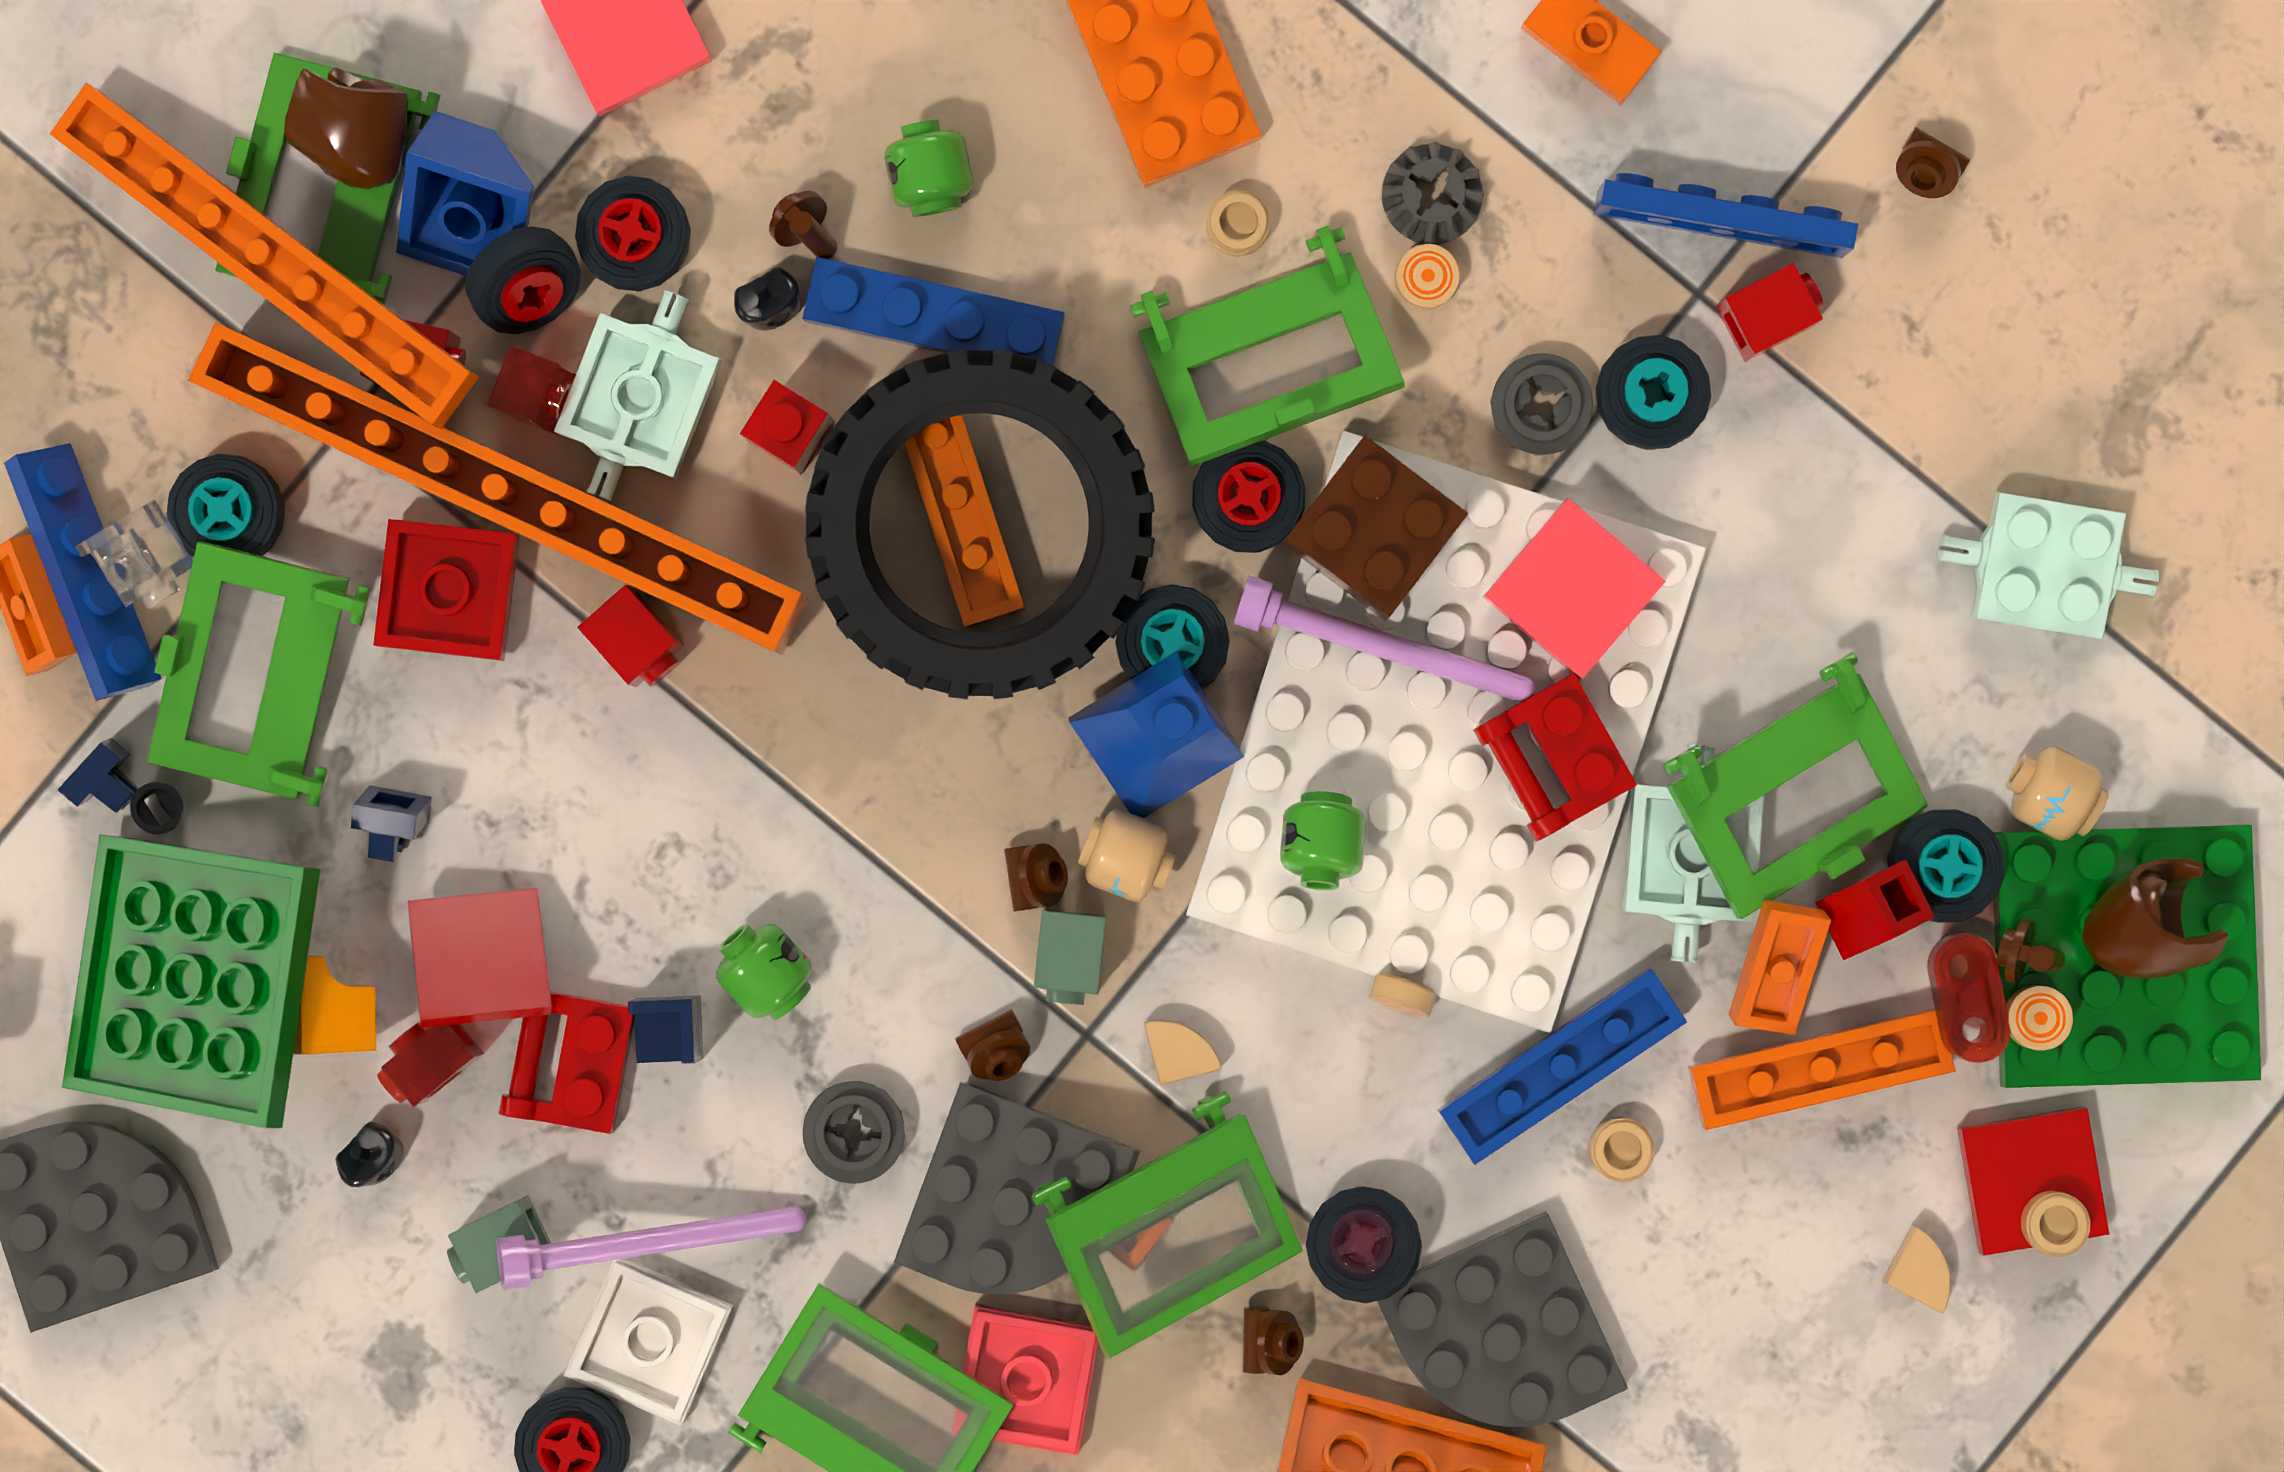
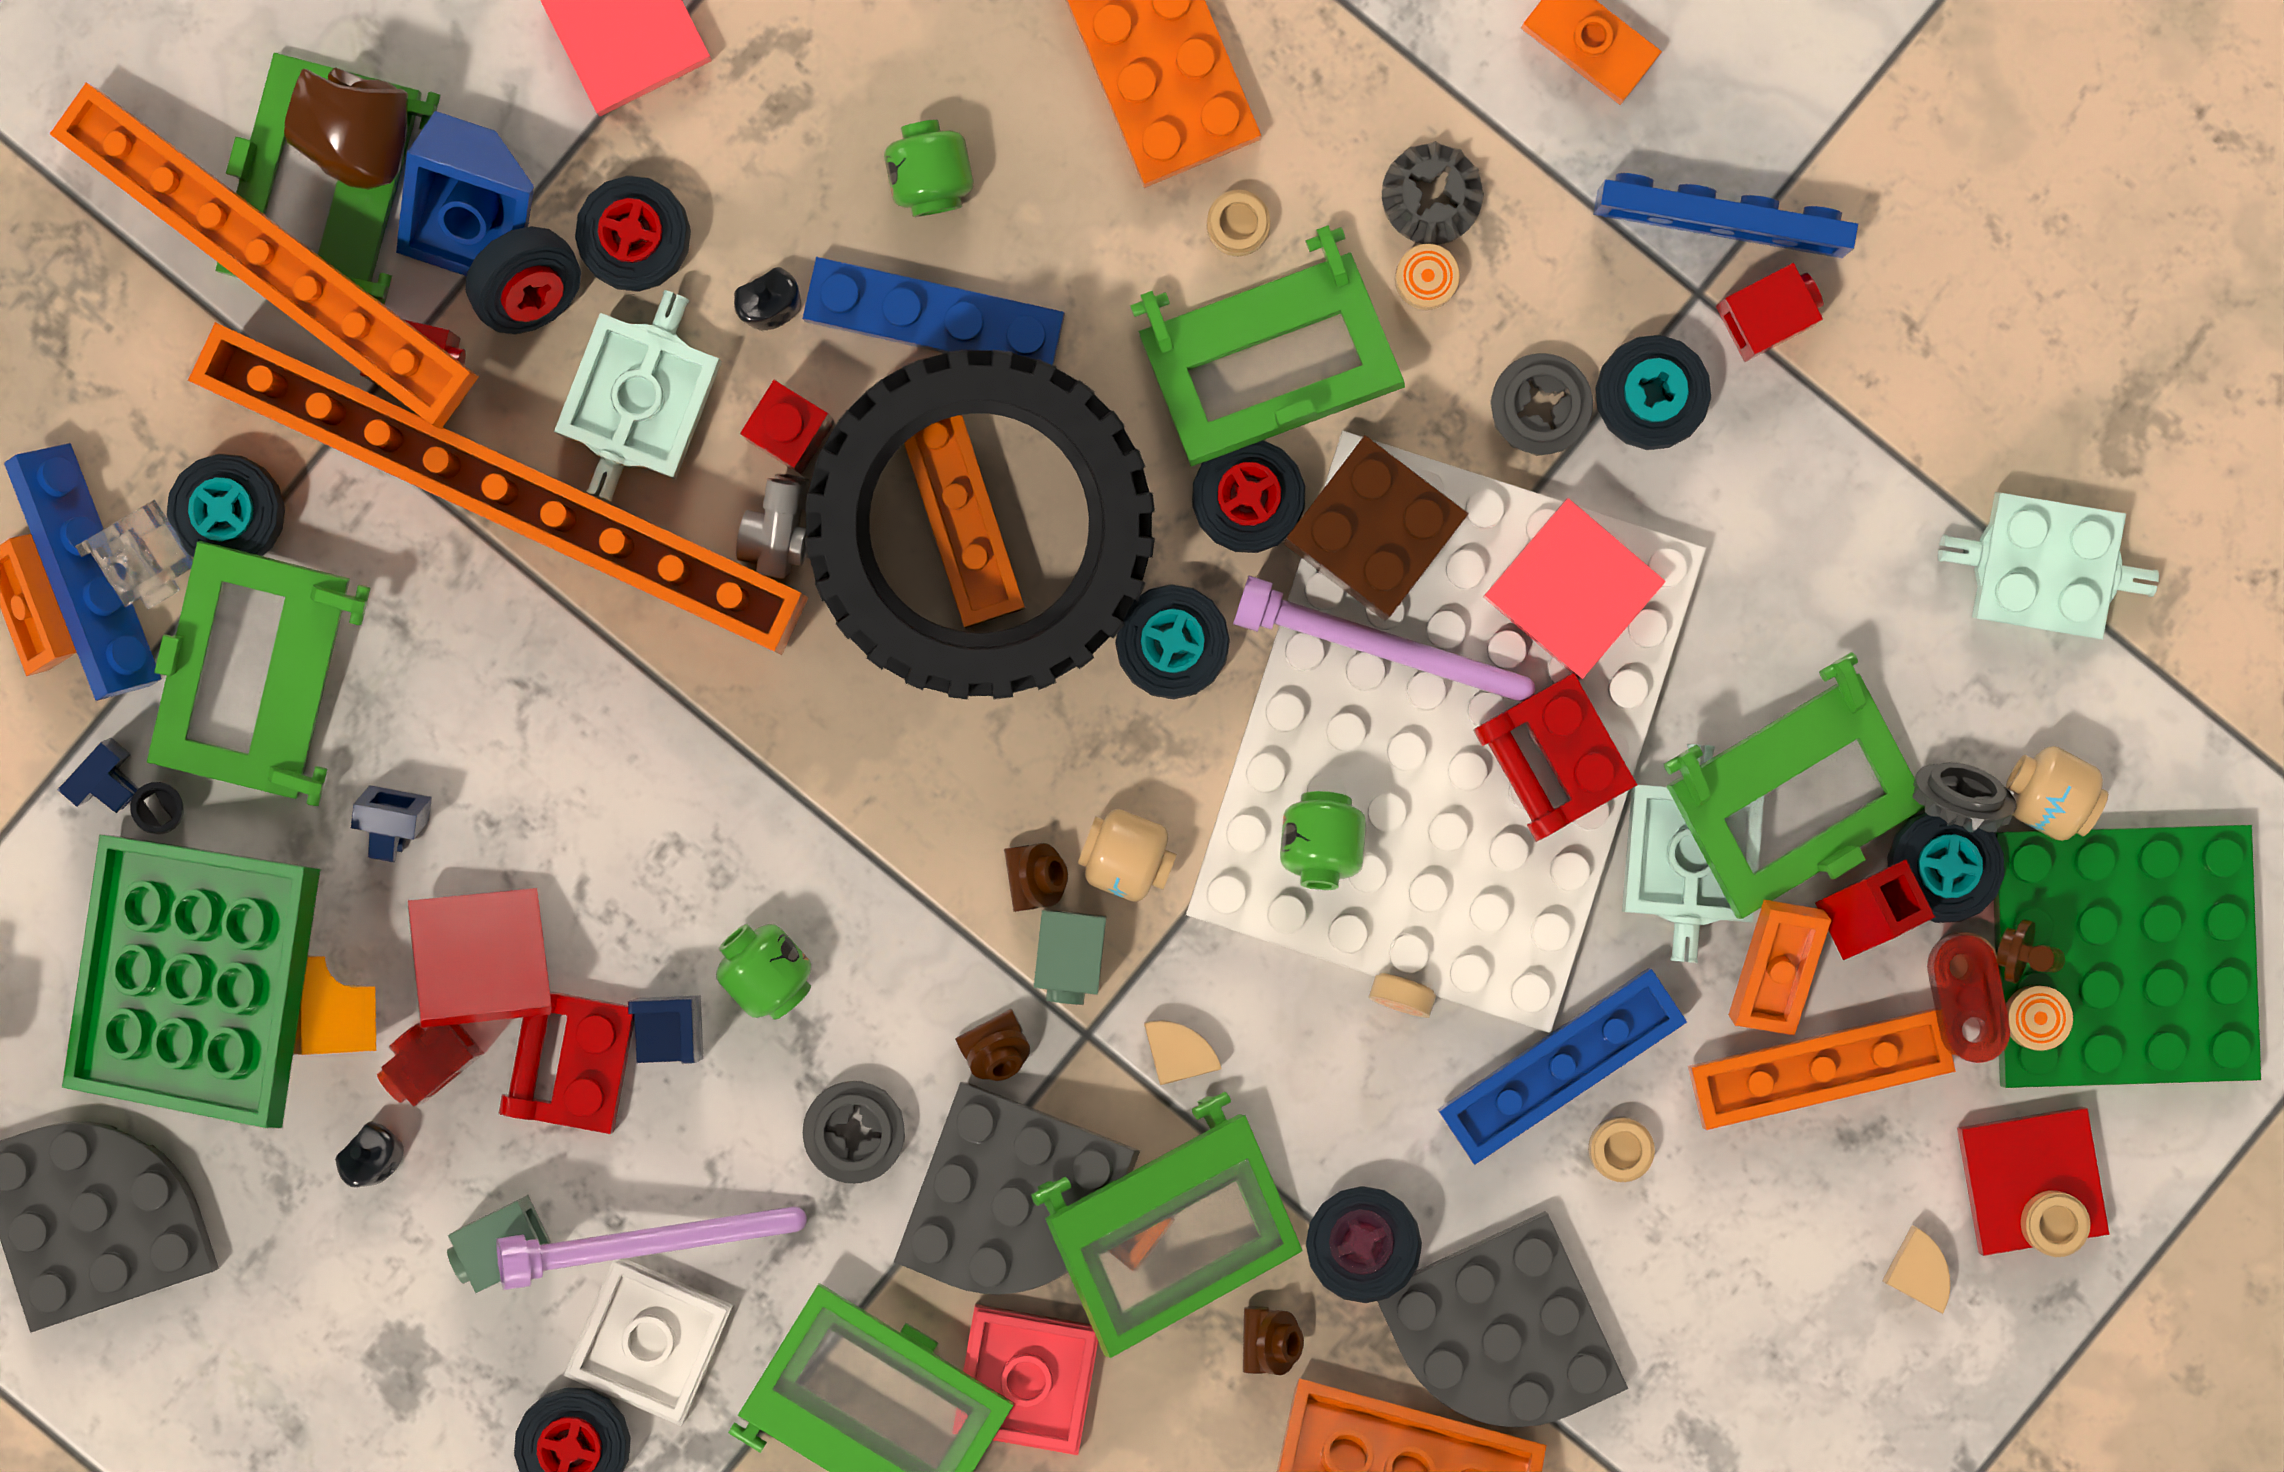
red plate [373,519,519,661] -> none
clear red brick [487,345,576,436] -> none
red brick [577,585,684,687] -> none
reddish brown plate [769,191,837,259] -> none
blue slope [1068,651,1244,818] -> none
reddish brown plate [1896,127,1970,198] -> none
reddish brown piece [2082,858,2228,978] -> none
none -> light grey plate [736,474,810,578]
none -> dark grey gear [1913,762,2016,832]

